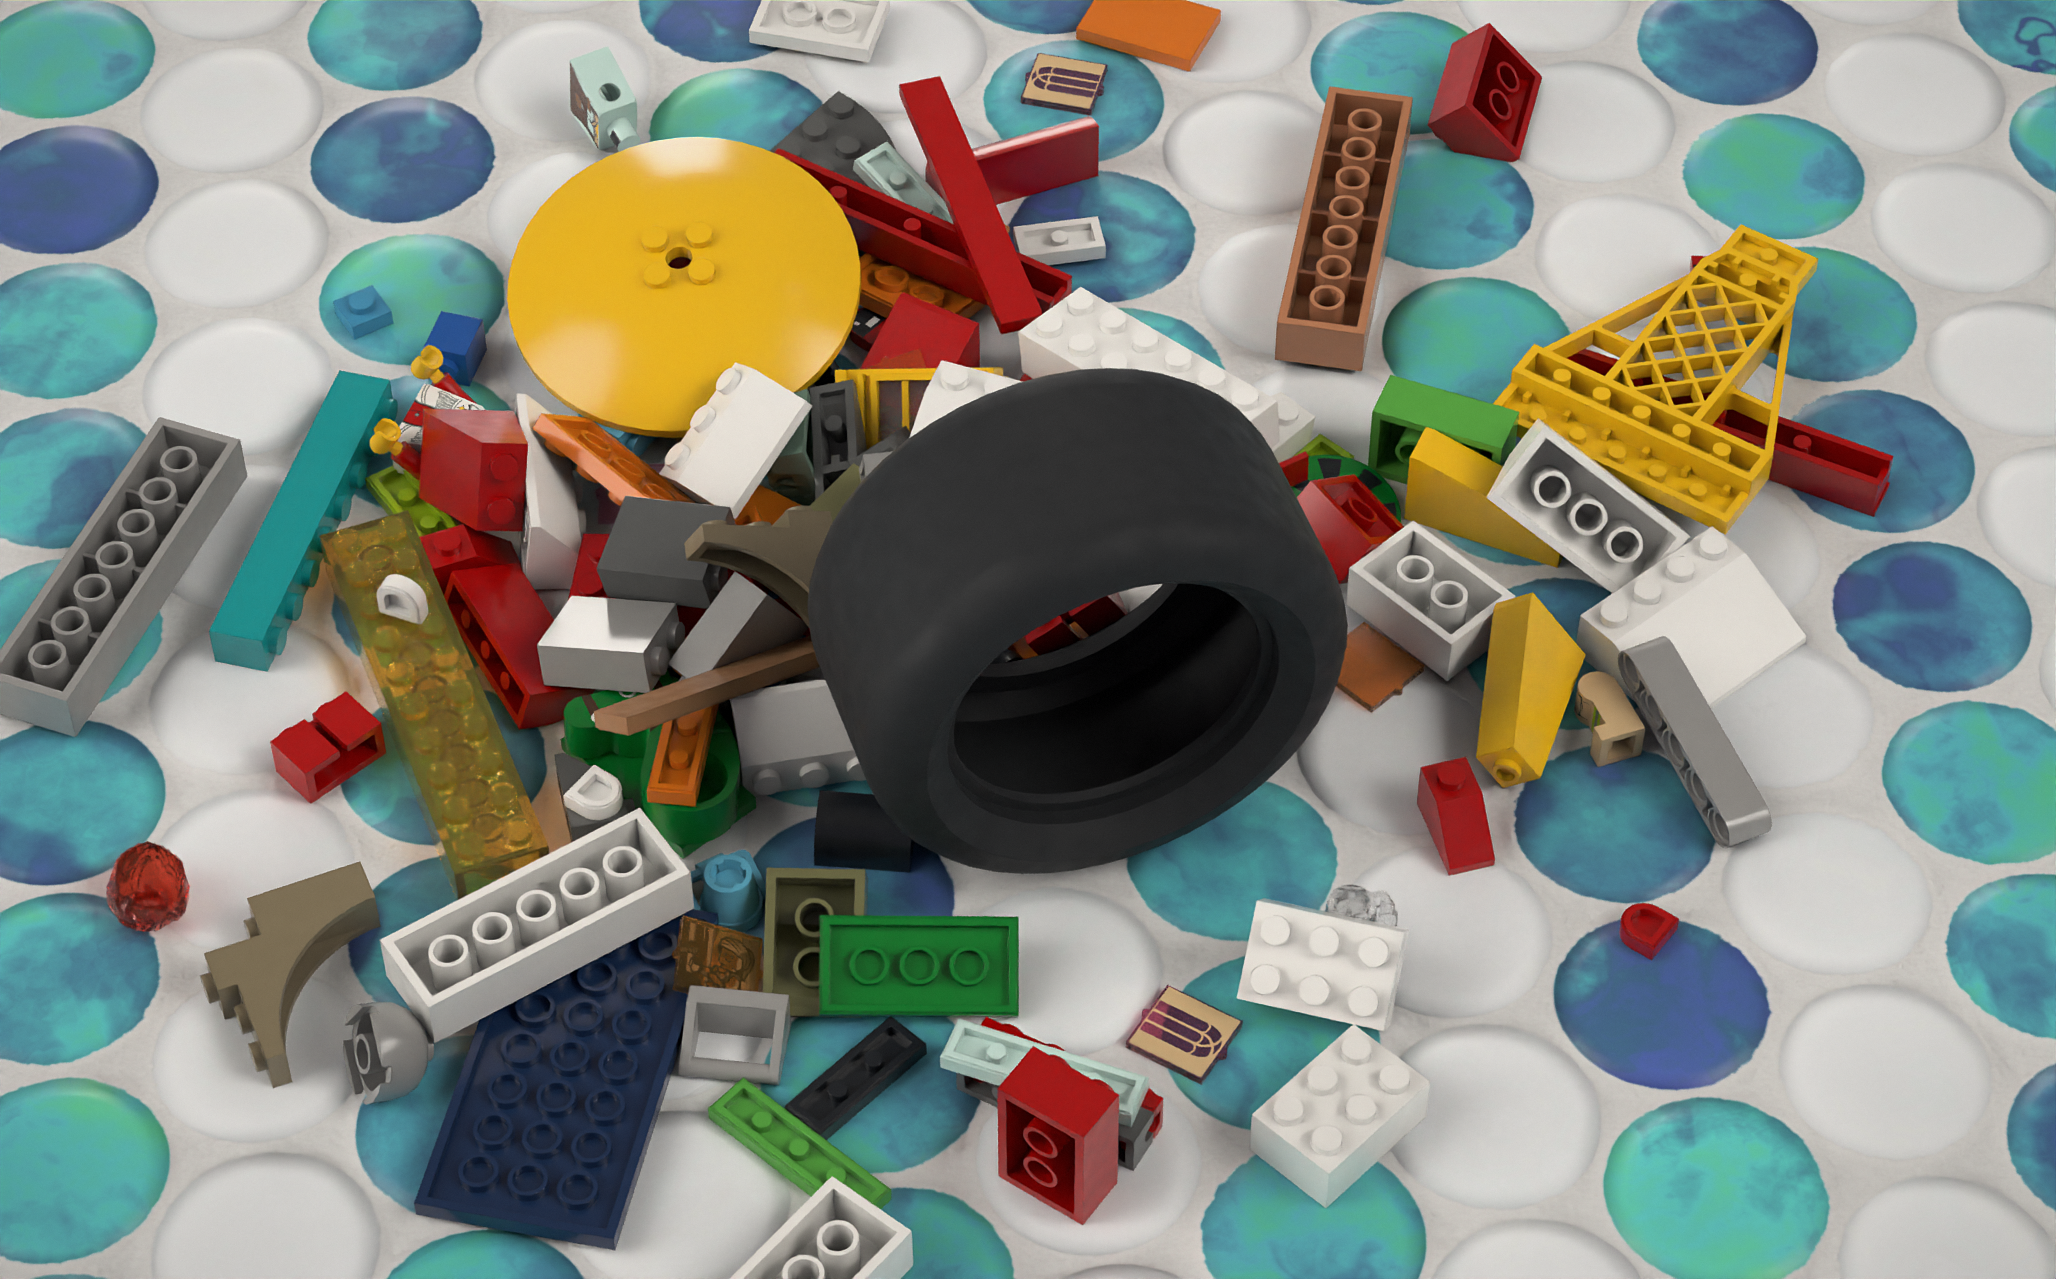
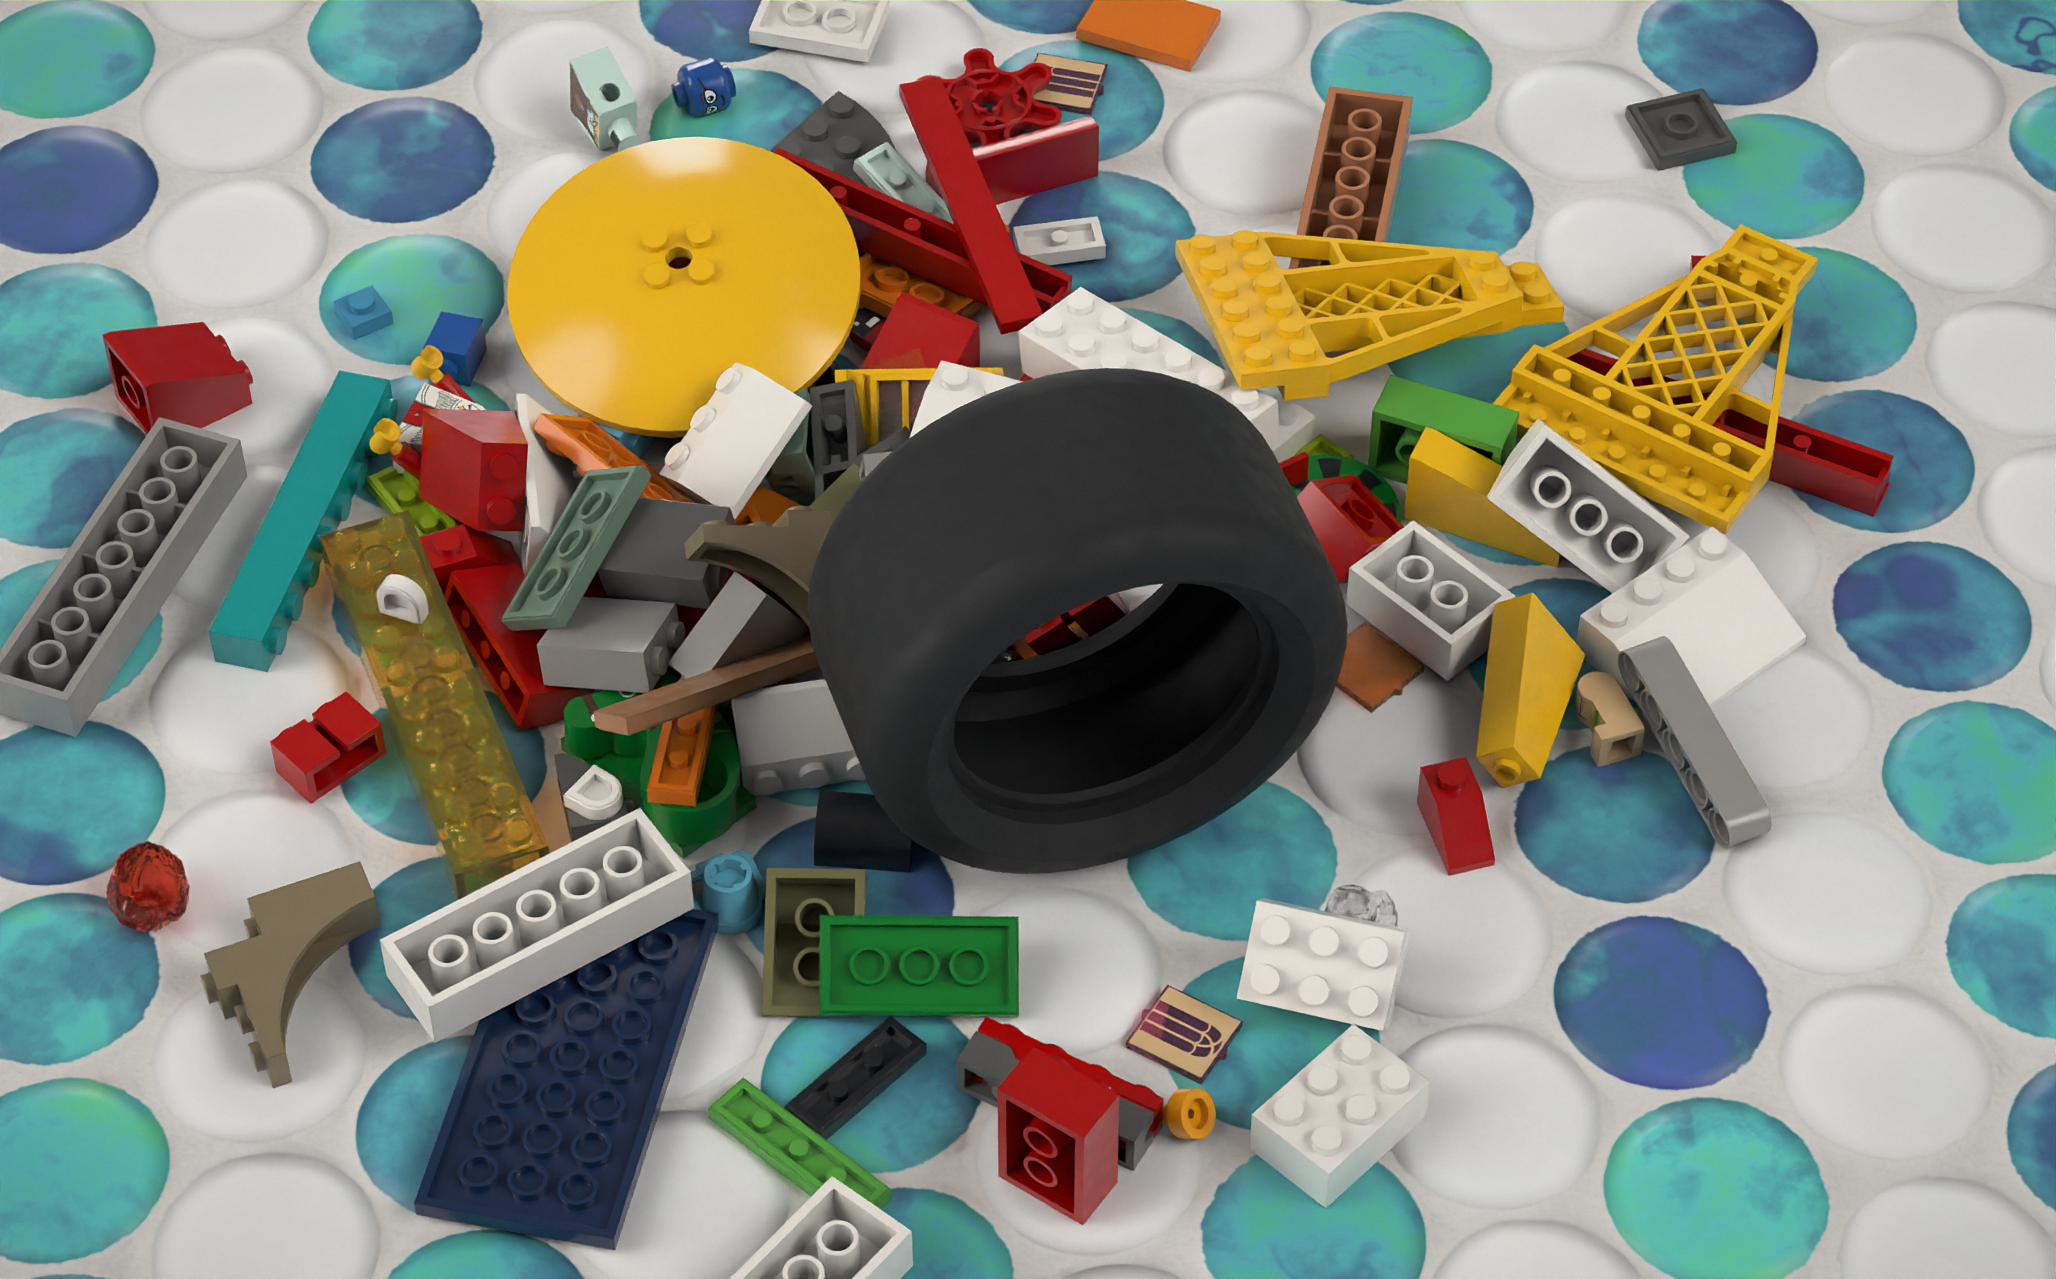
light grey cylinder [343,1002,434,1105] -> none
clear orange piece [672,916,763,994] -> none
light grey tile [679,985,791,1085] -> none
light aqua tile [940,1019,1149,1127] -> none
red slope [1427,23,1542,163] -> none
red tile [1619,903,1679,960] -> none
none -> red slope [102,322,253,434]
none -> sand green tile [501,465,652,631]
none -> blue head [671,58,736,118]
none -> red plate [916,48,1062,146]
none -> light orange tile [1163,1088,1216,1139]
none -> yellow wing [1175,230,1564,401]
none -> dark grey tile [1625,88,1737,171]

